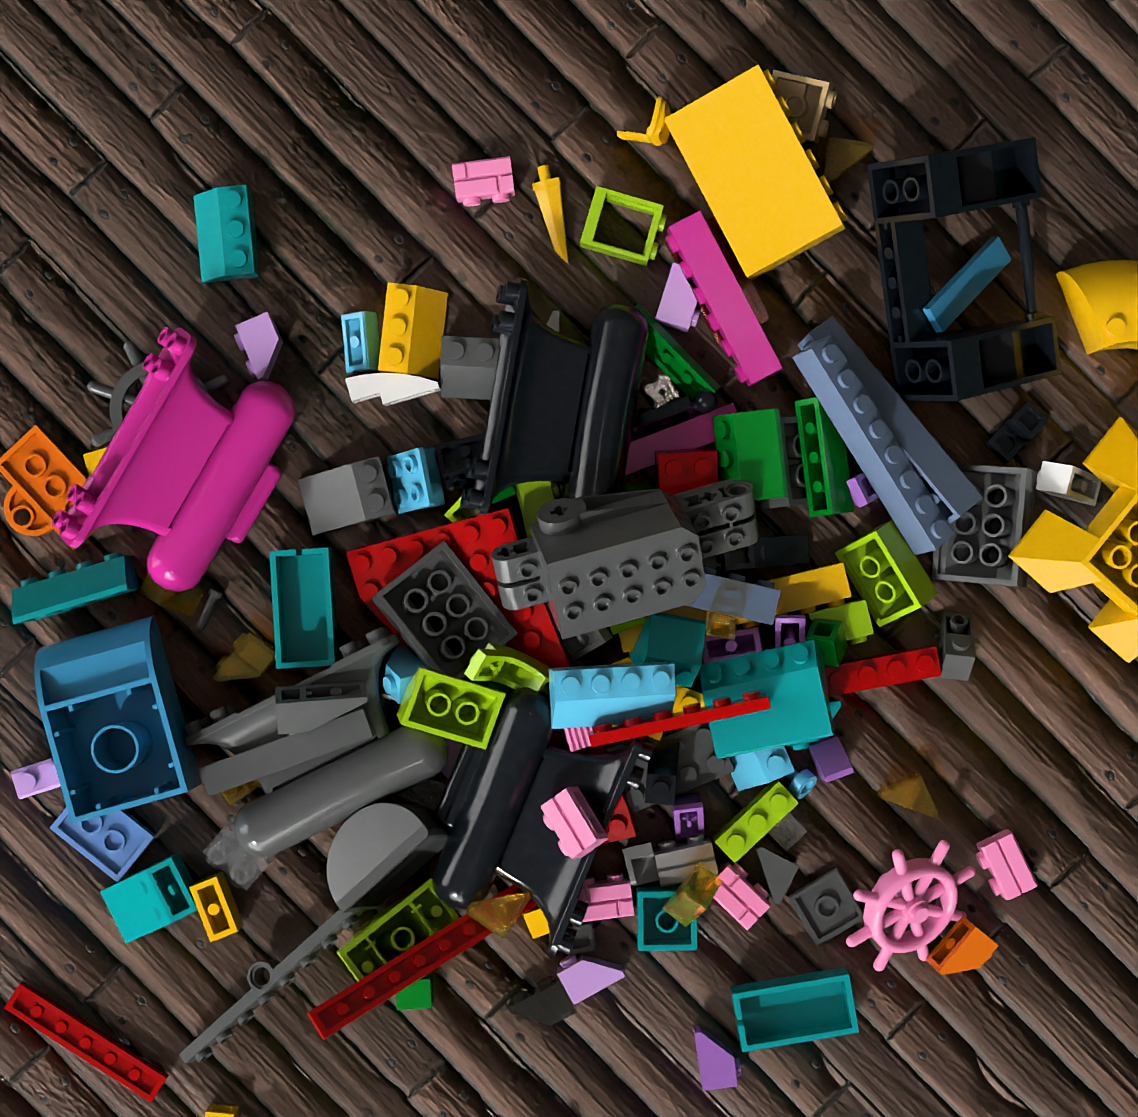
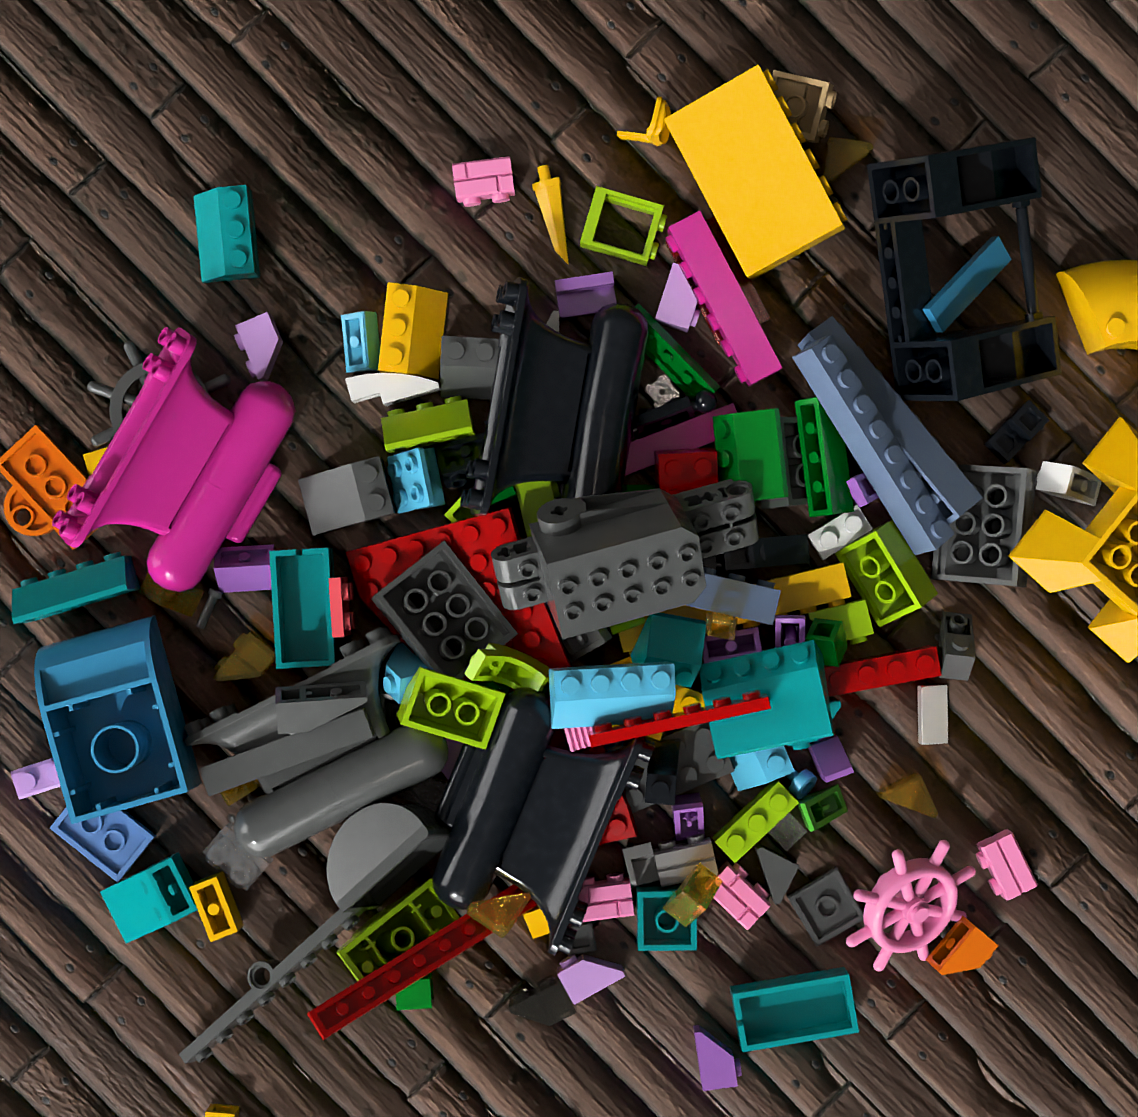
red plate [4,981,169,1103] -> none
bright pink brick [541,786,609,859] -> none
none -> medium lavender panel [213,544,275,593]
none -> coral plate [328,577,355,638]
none -> lime slope [381,396,476,454]
none -> medium lavender panel [555,271,616,318]
none -> bright green slope [796,784,848,832]
none -> white plate [808,505,873,560]
none -> white slope [918,685,948,745]

